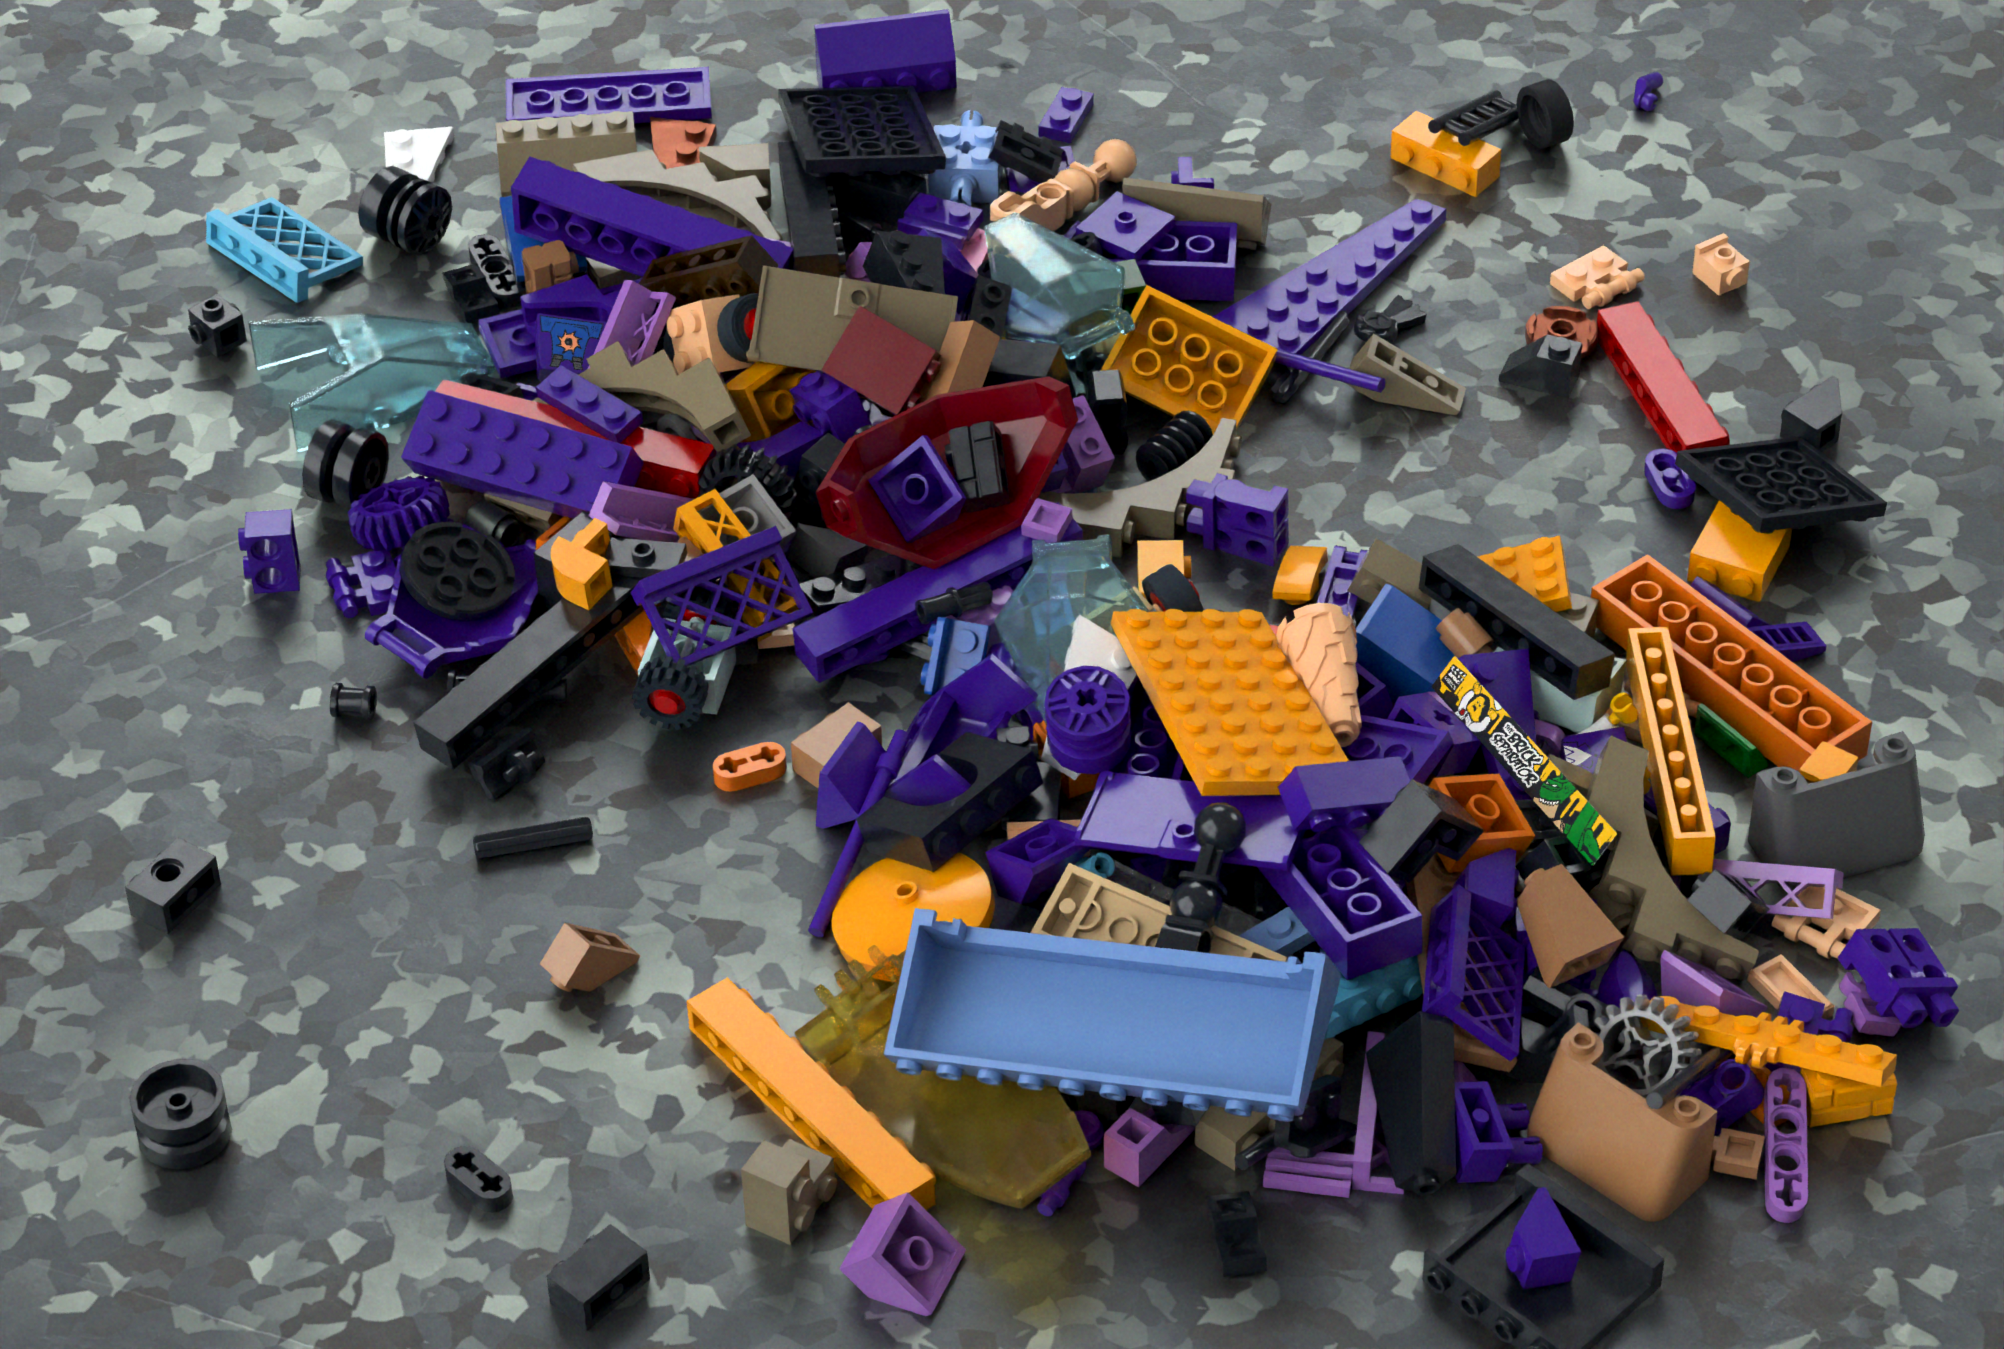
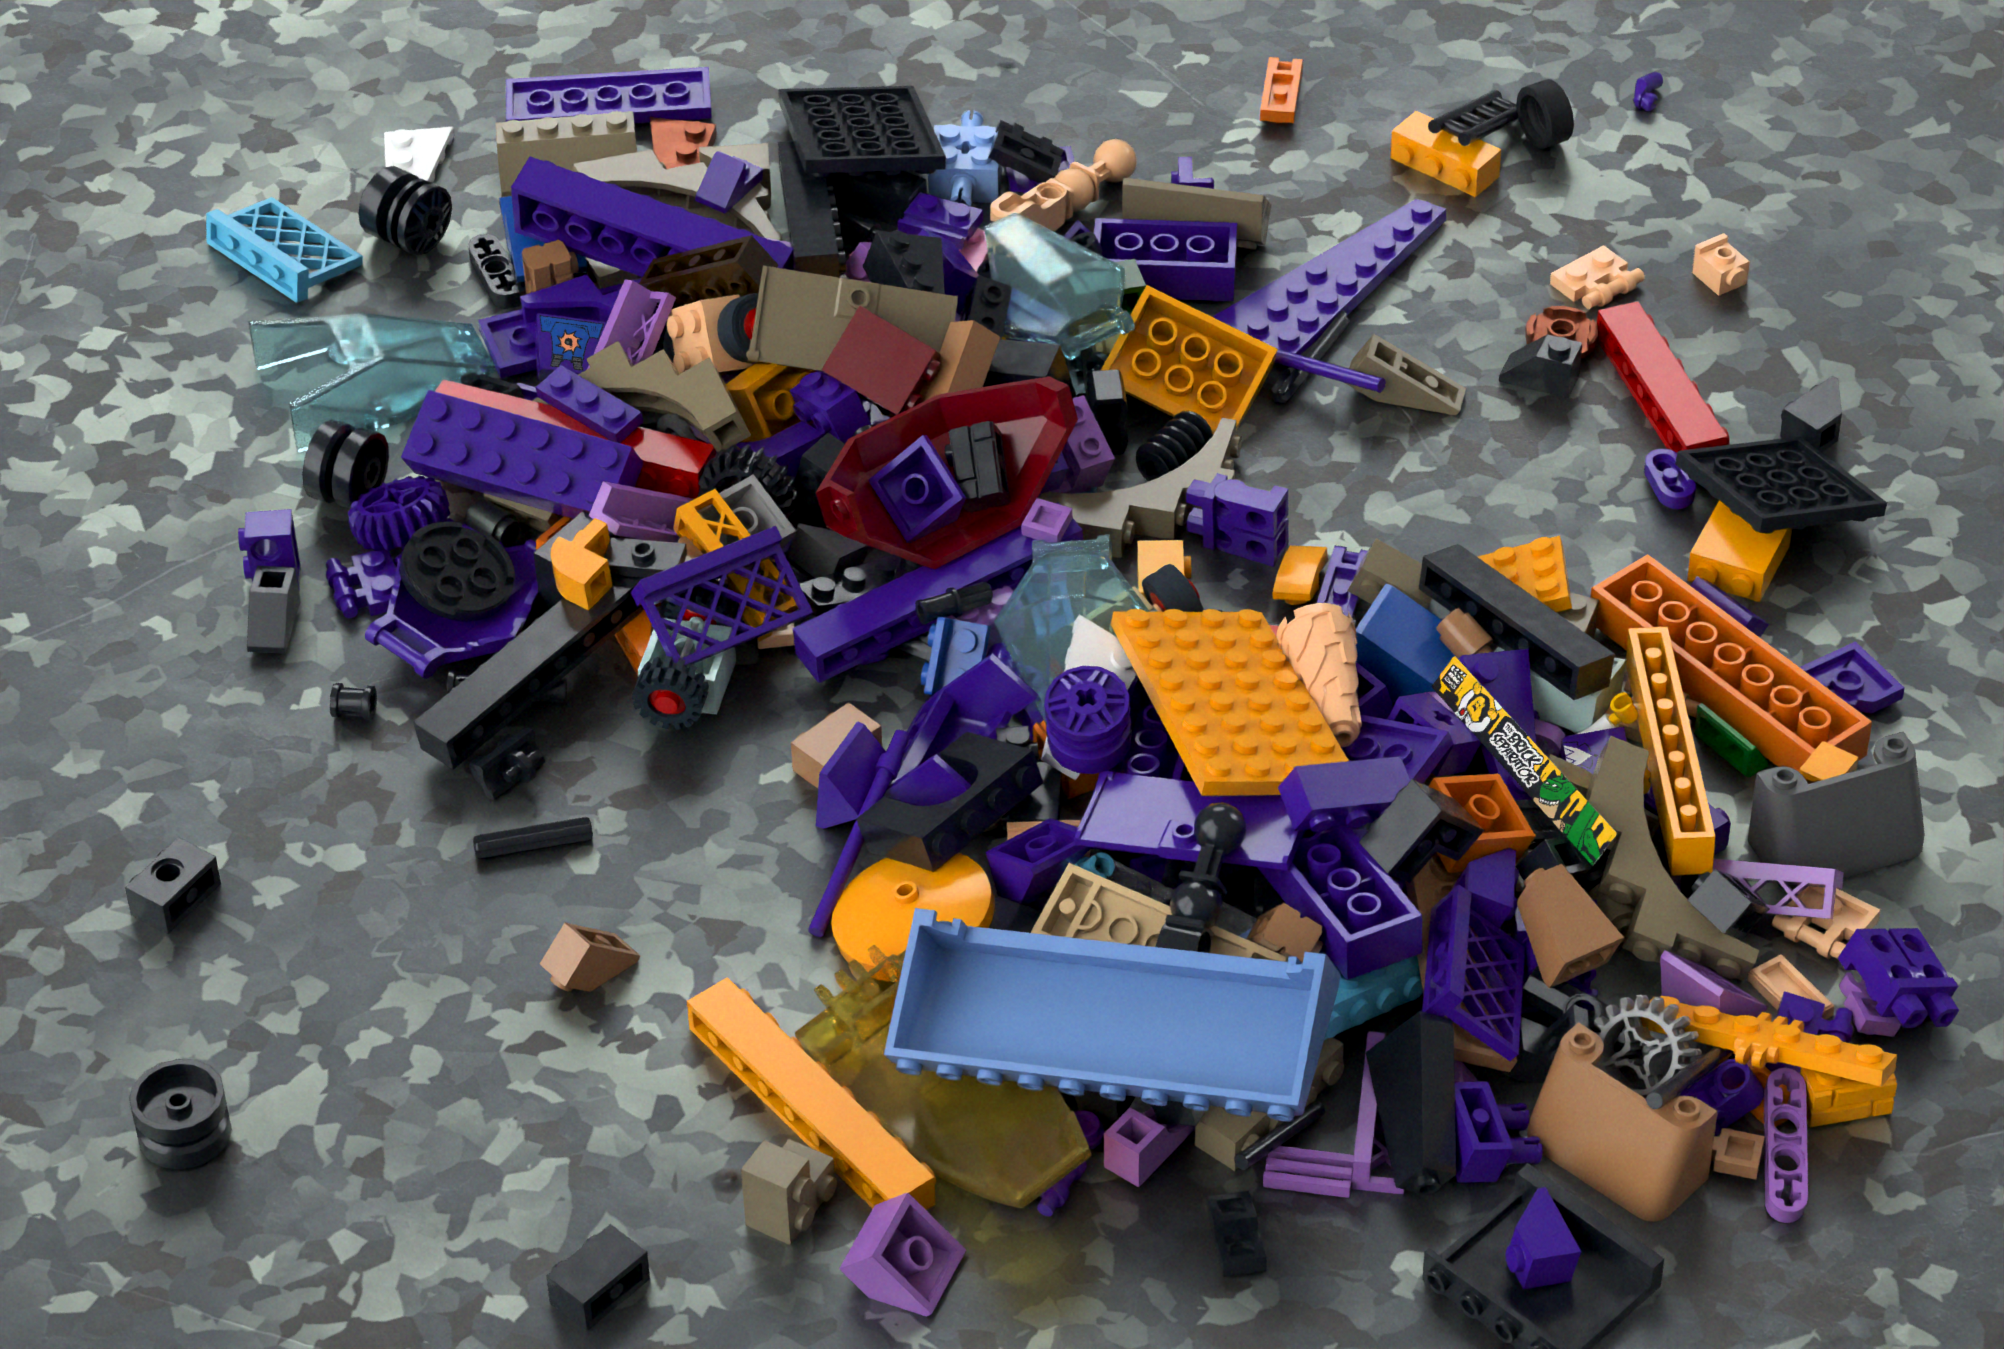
black brick [188,294,247,357] -> none
black slope [442,264,500,325] -> none
black beam [444,1146,513,1213] -> none
orange beam [713,742,787,792] -> none
dark purple slope [814,9,957,92] -> none
dark purple plate [1038,87,1094,143] -> none
plate [1076,191,1175,261] -> none
black bracket [1274,1074,1357,1158] -> none
black piece [1354,295,1427,343] -> none
dark purple piece [1598,950,1658,1009] -> none
dark purple slope [1747,621,1827,662] -> none
none -> black slope [247,566,301,654]
none -> dark purple slope [695,151,763,214]
none -> medium nougat brick [1246,903,1323,963]
none -> orange plate [1260,57,1303,123]
none -> dark purple plate [1800,641,1905,713]

